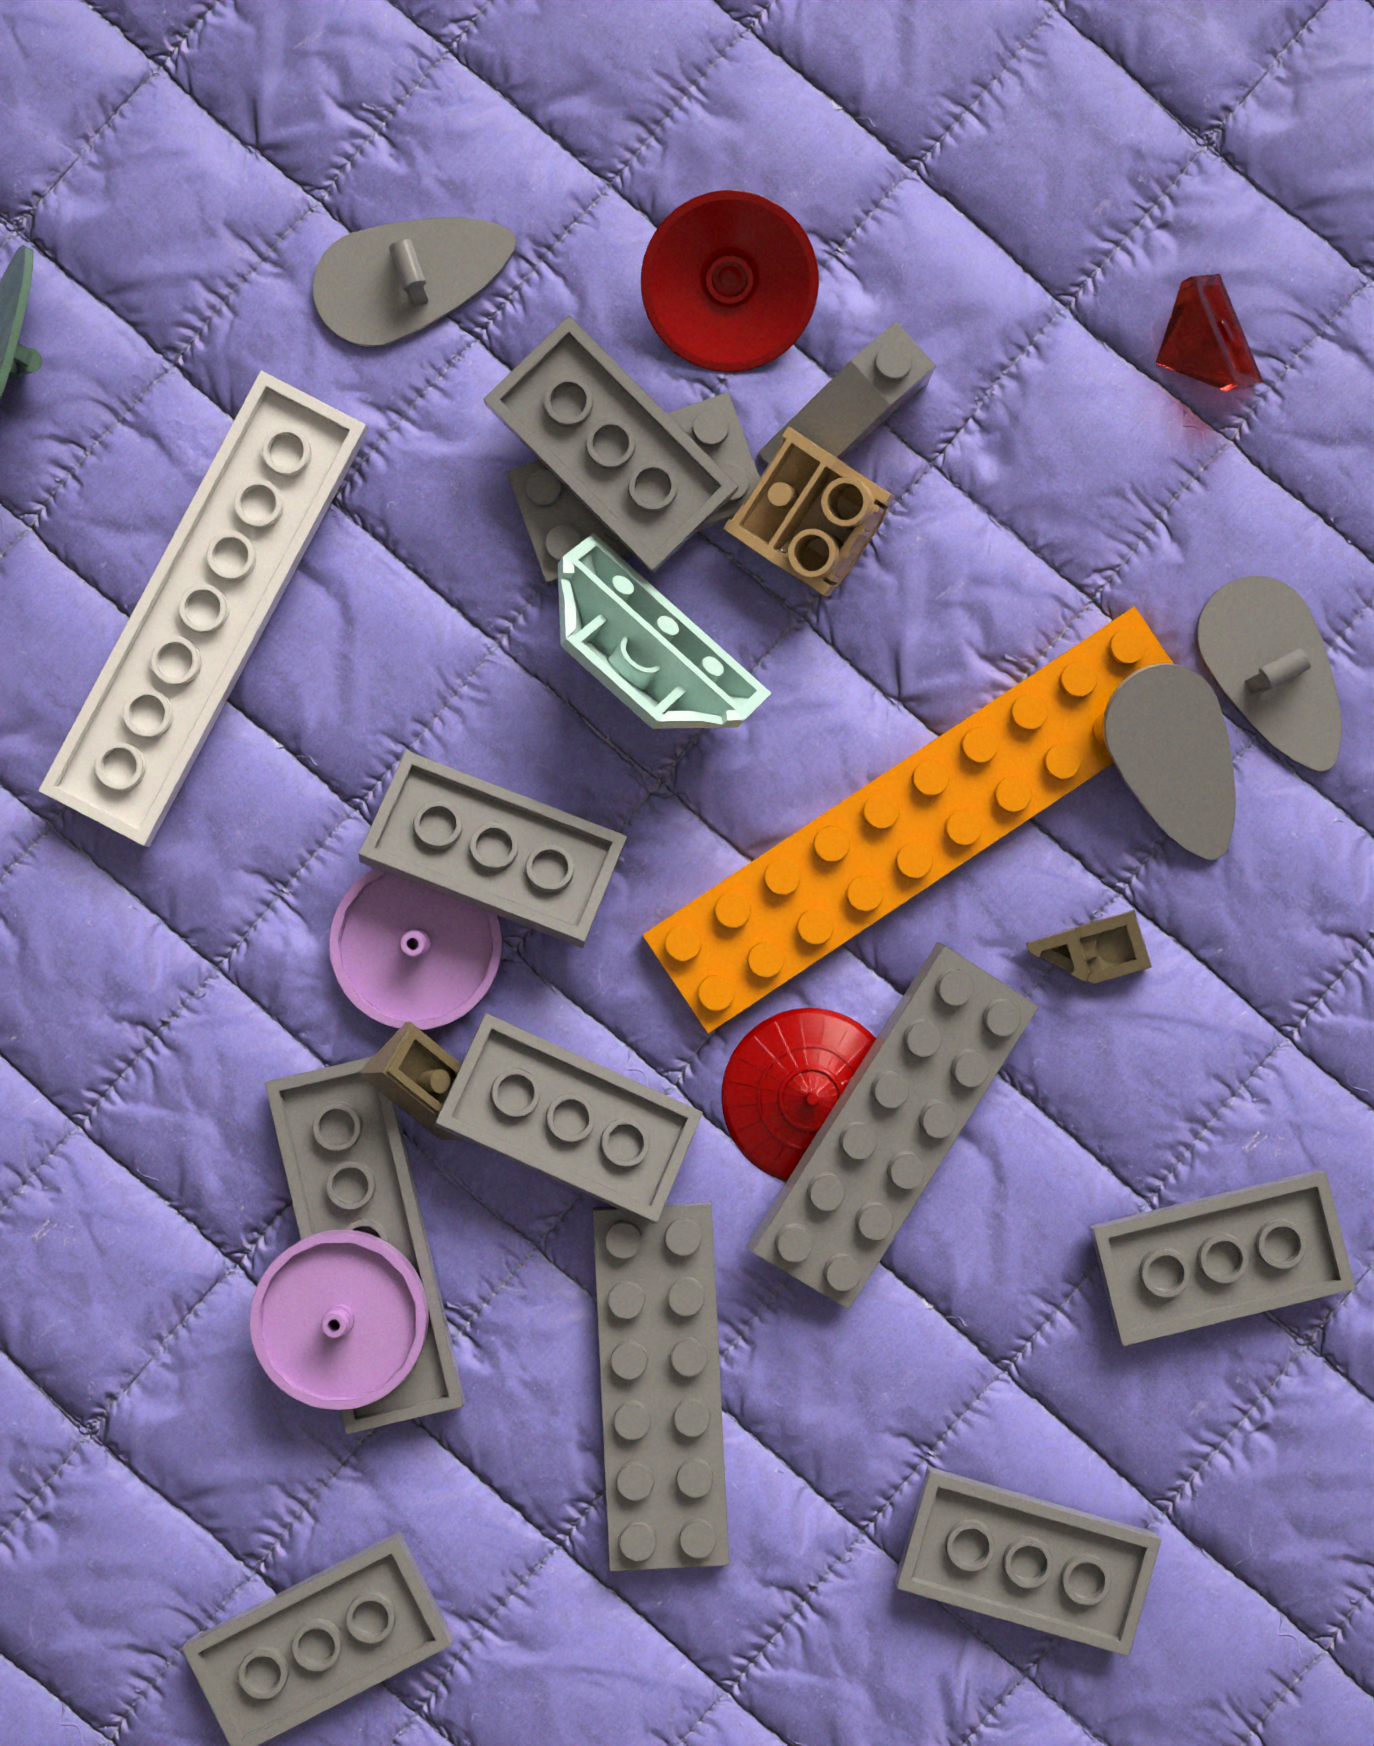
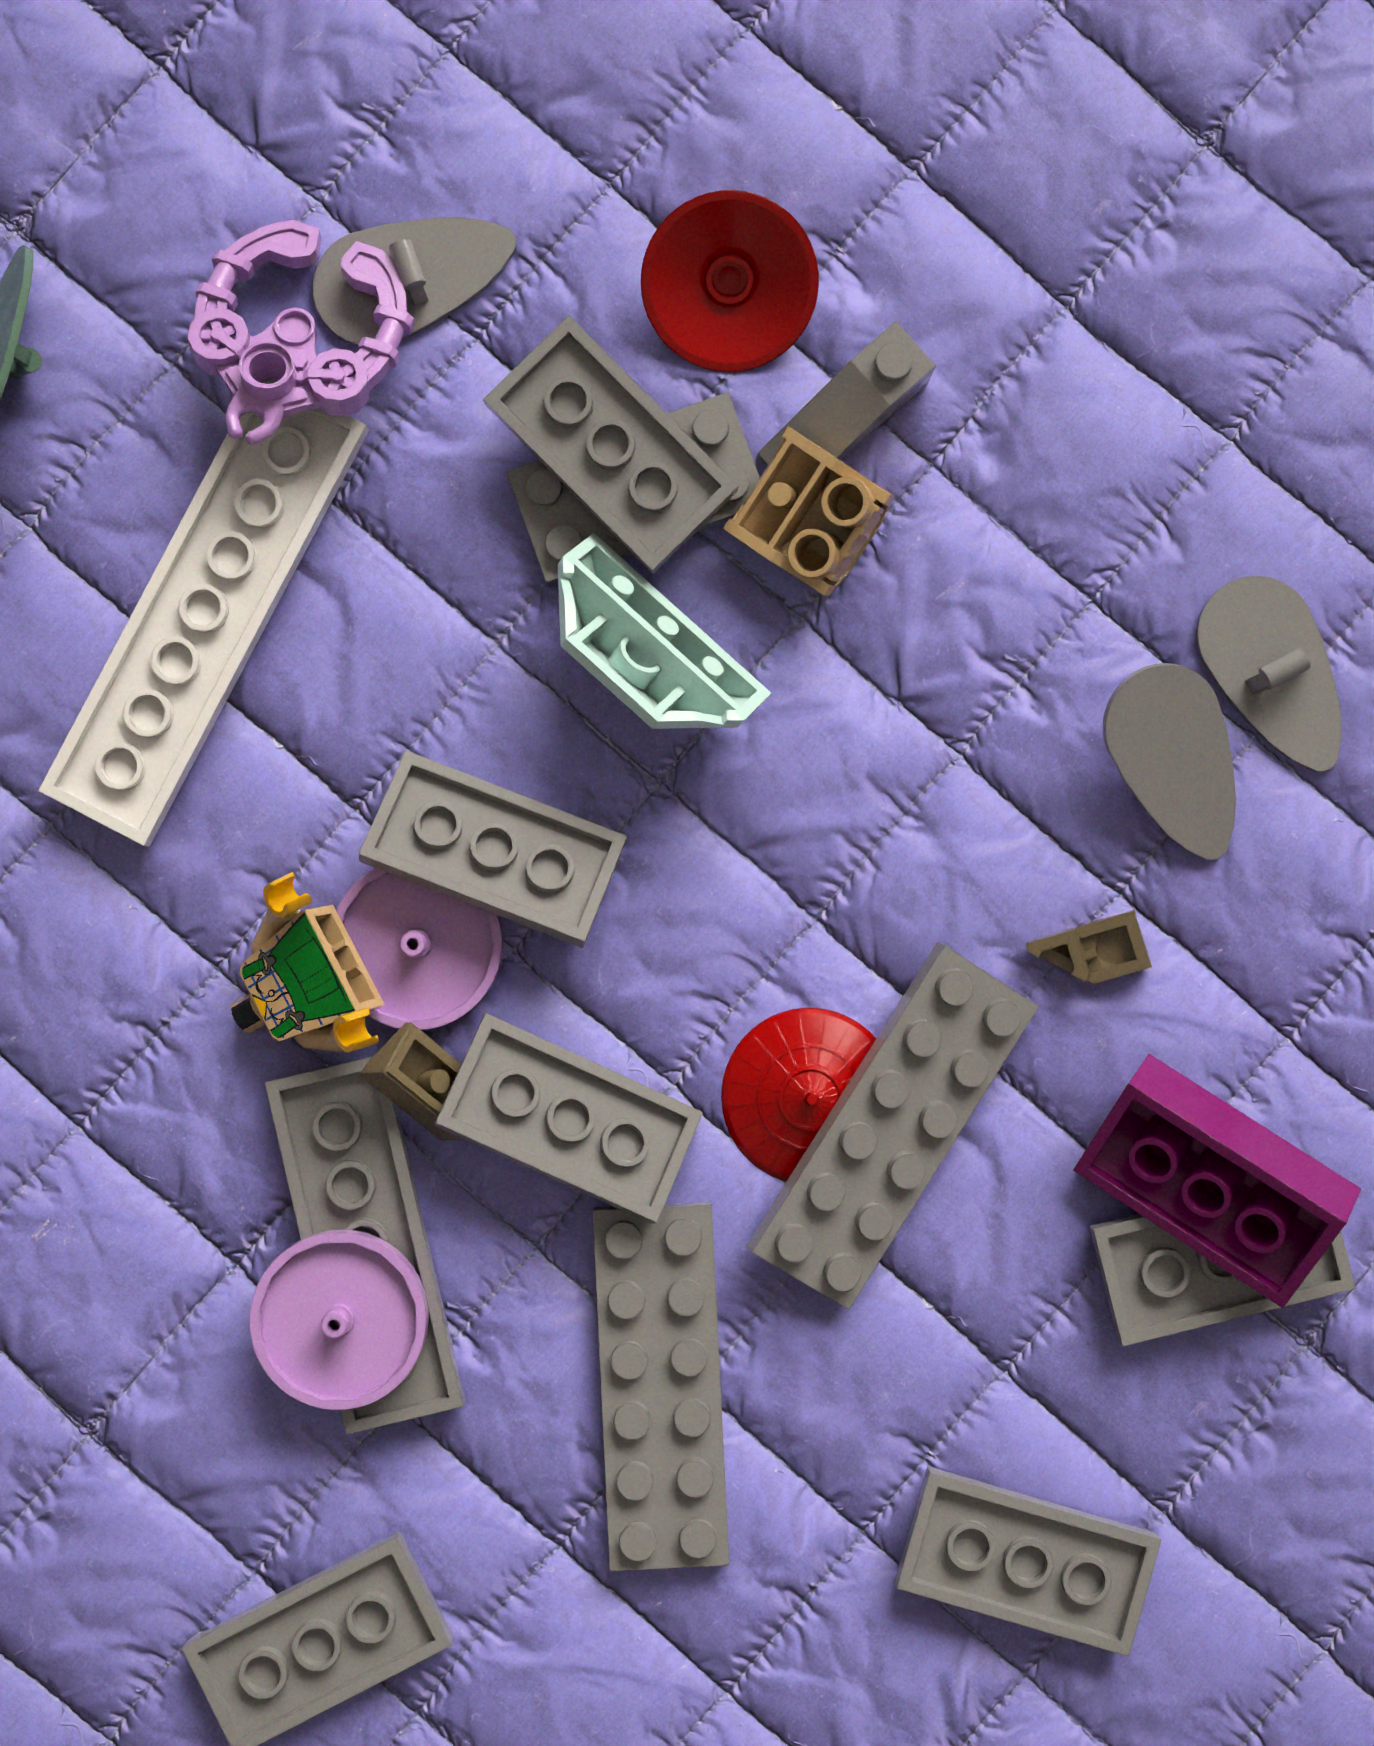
light orange plate [642,606,1174,1034] -> none
clear red slope [1156,274,1264,392] -> none
none -> lavender piece [188,220,415,445]
none -> torso [231,872,385,1053]
none -> magenta slope [1073,1054,1361,1308]

